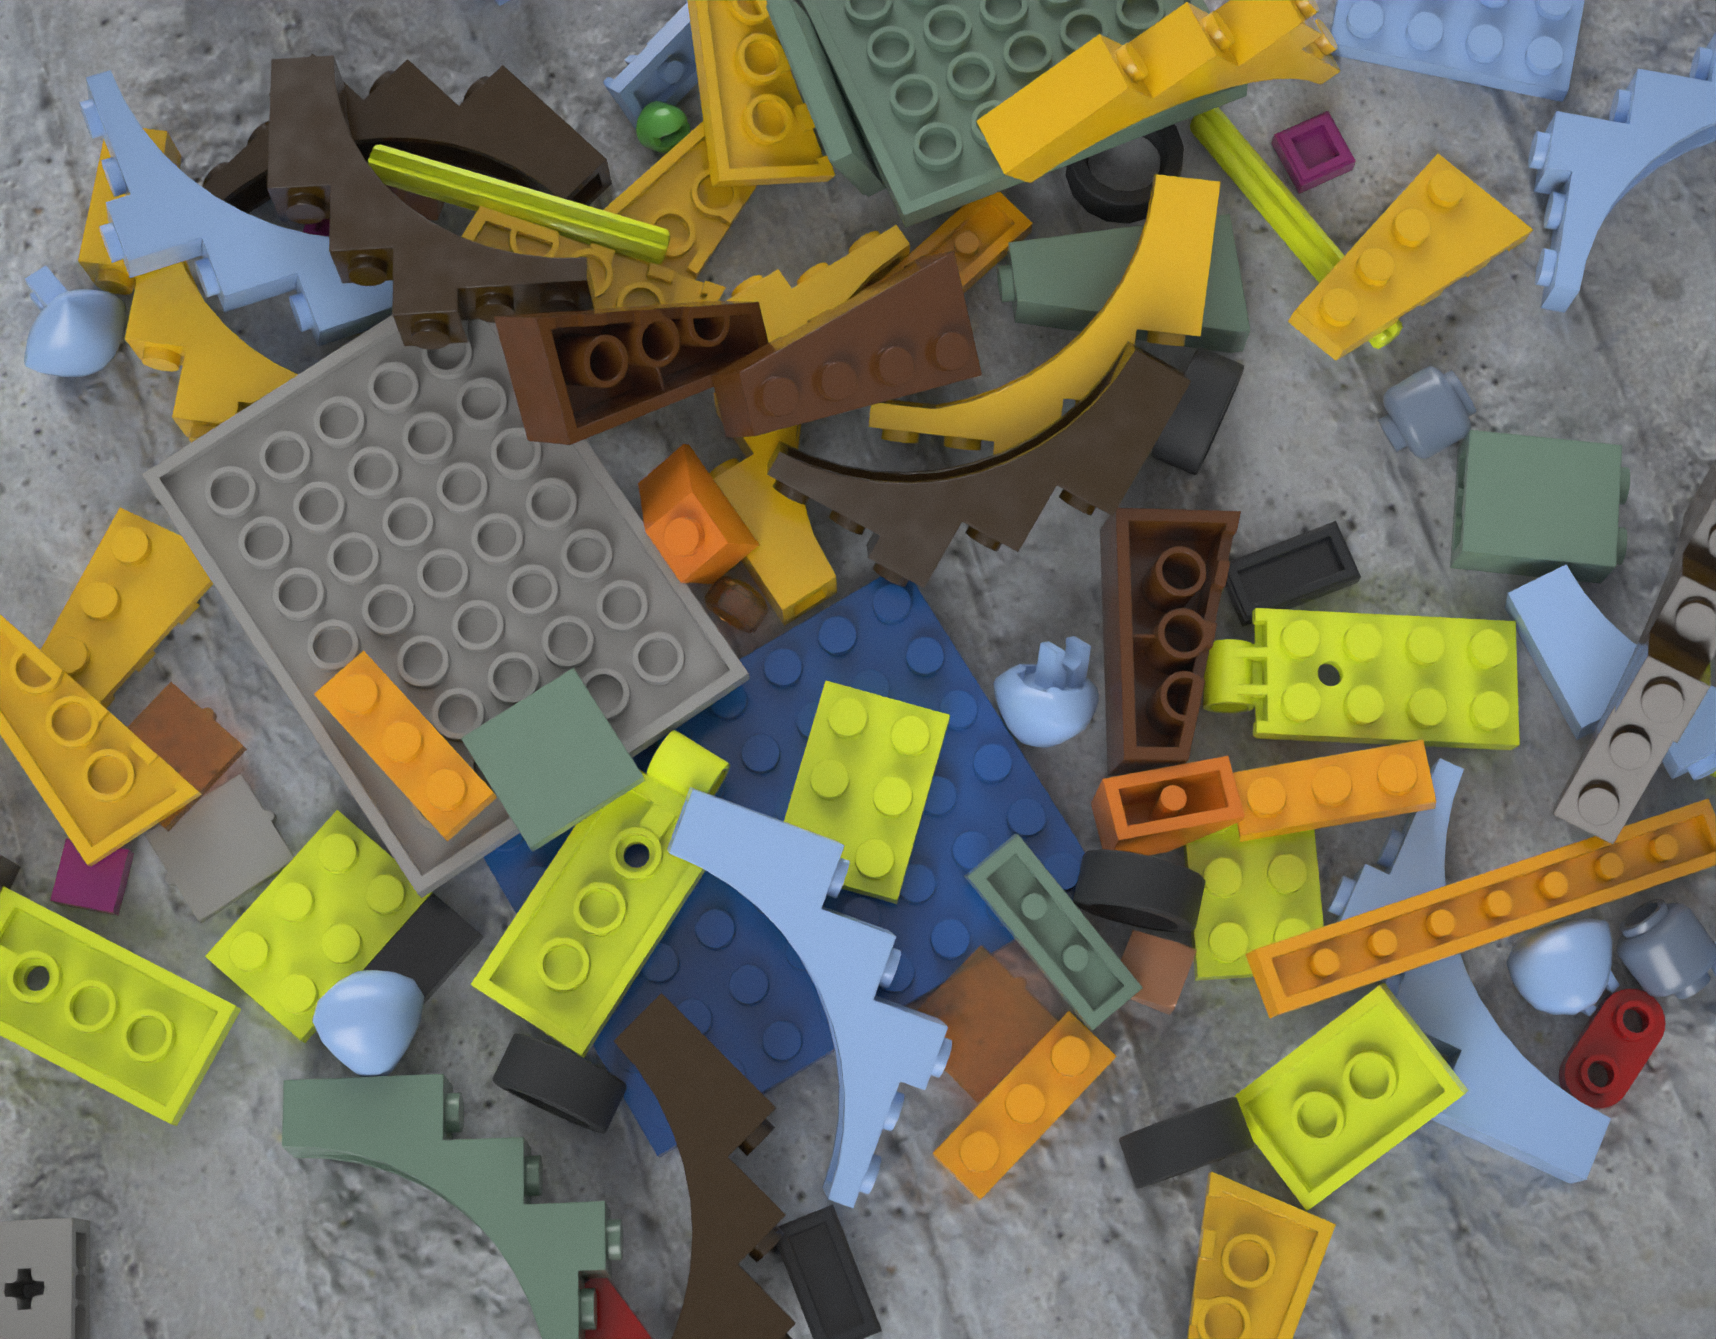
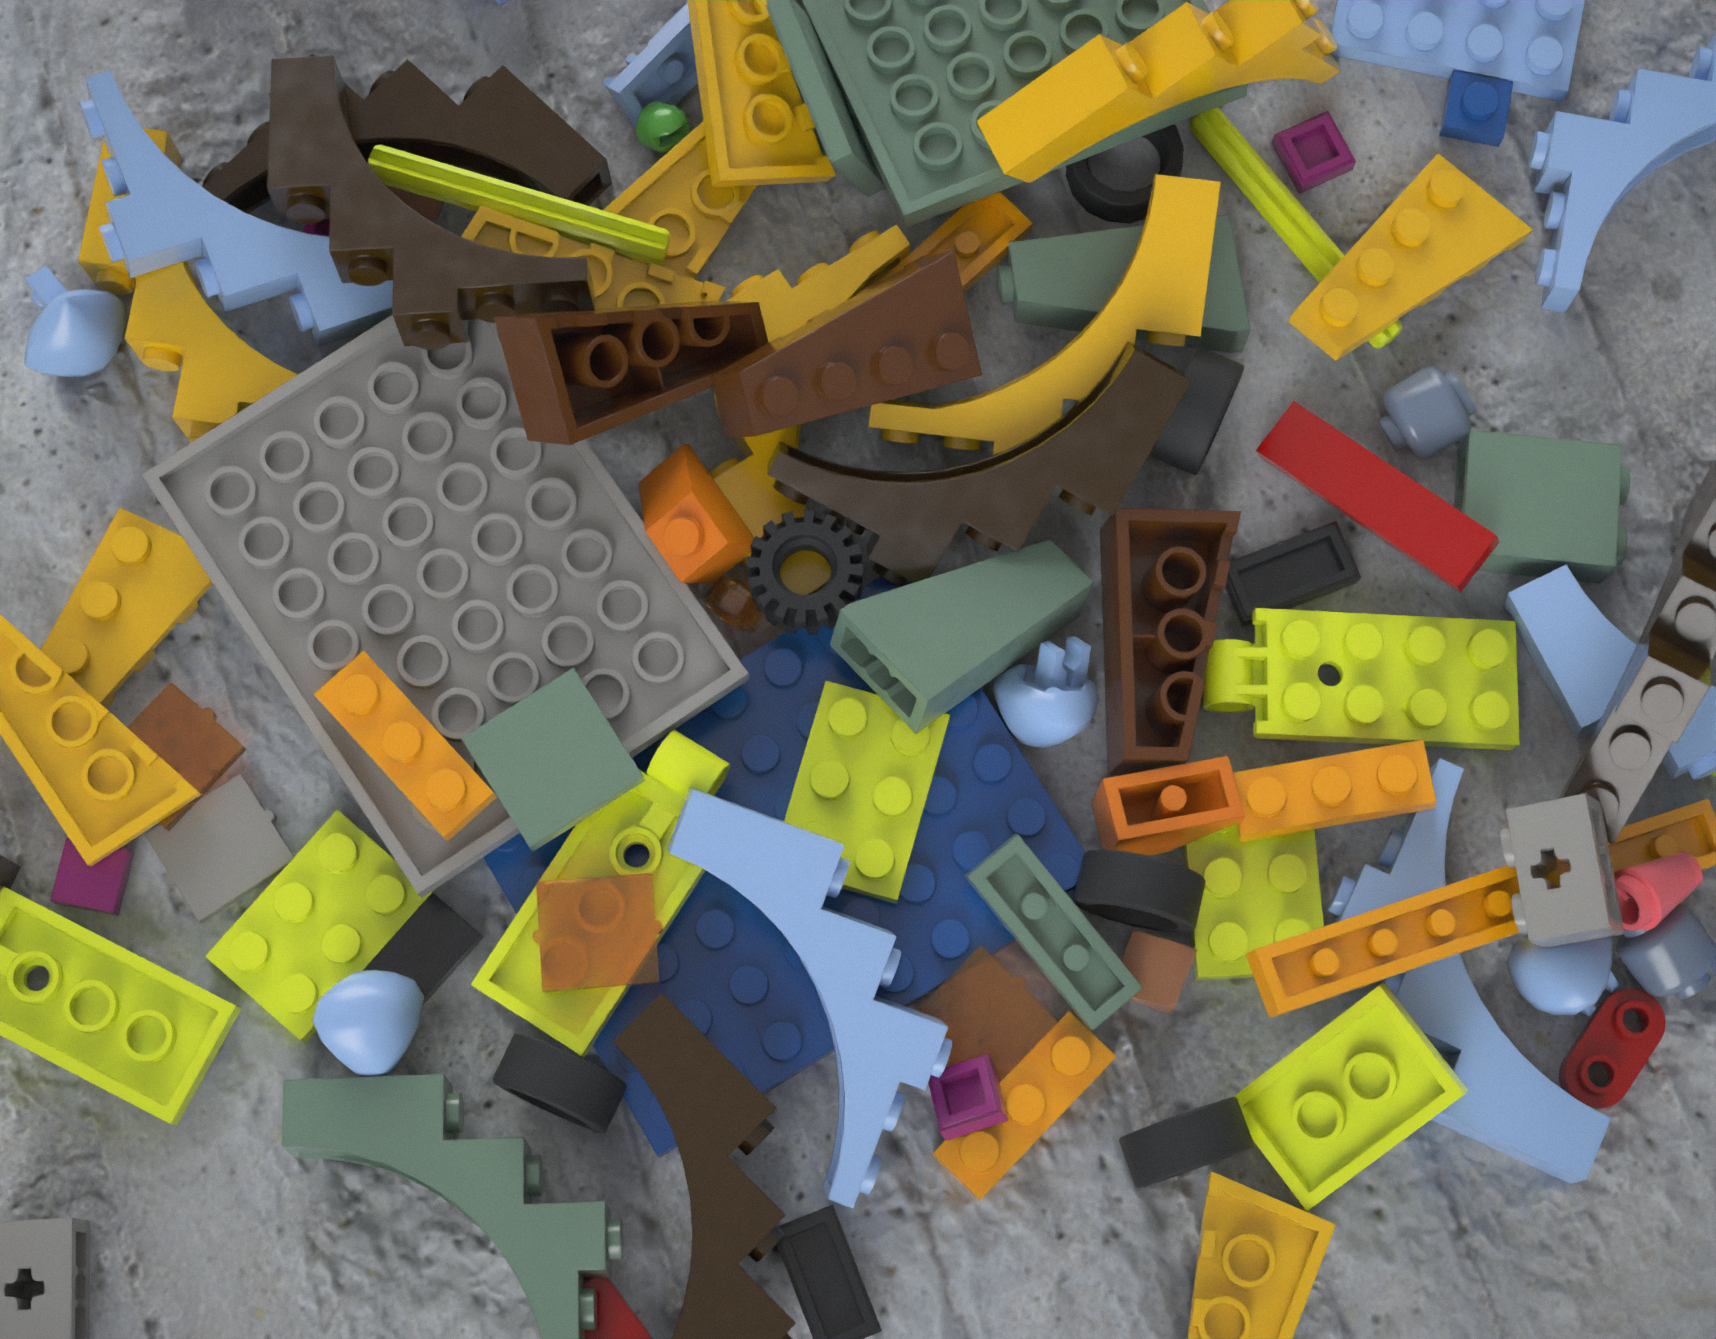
none -> clear orange piece [532,873,663,992]
none -> black tyre [746,509,864,635]
none -> sand green slope [830,539,1094,734]
none -> magenta tile [928,1053,1009,1141]
none -> red tile [1256,401,1500,593]
none -> blue plate [1439,71,1513,147]
none -> light grey brick [1501,793,1625,948]
none -> coral cone [1614,851,1703,931]

